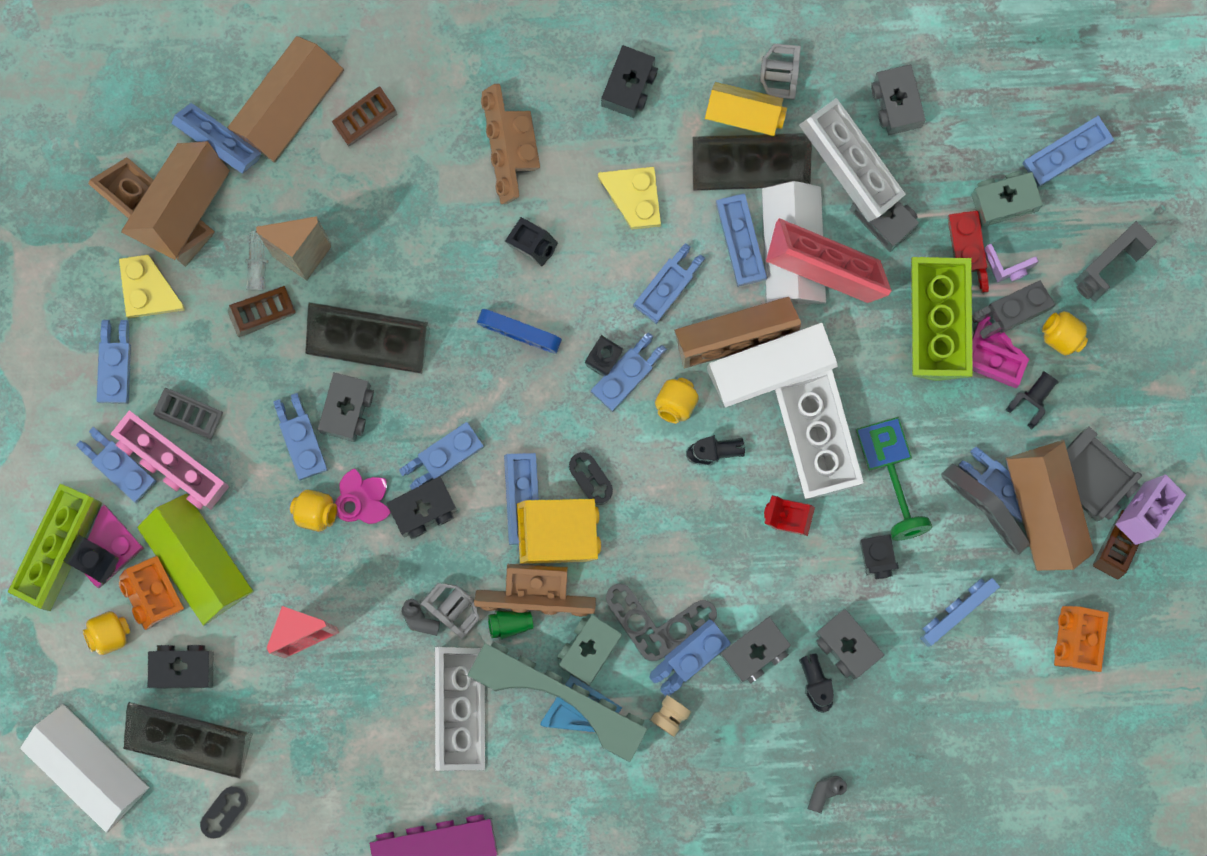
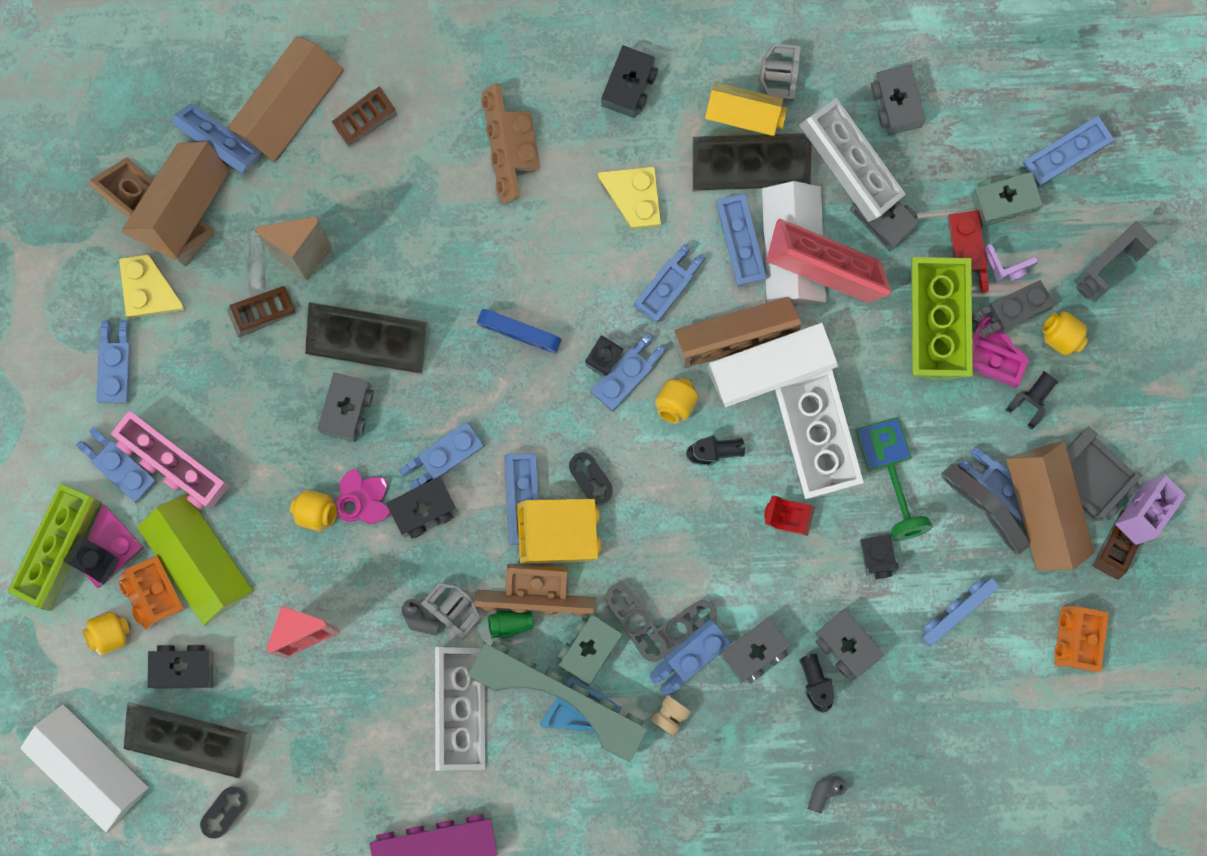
dark grey slope [153,387,223,439] -> none
medium blue hinge [273,393,328,481] -> none
black bracket [505,217,558,266] -> none

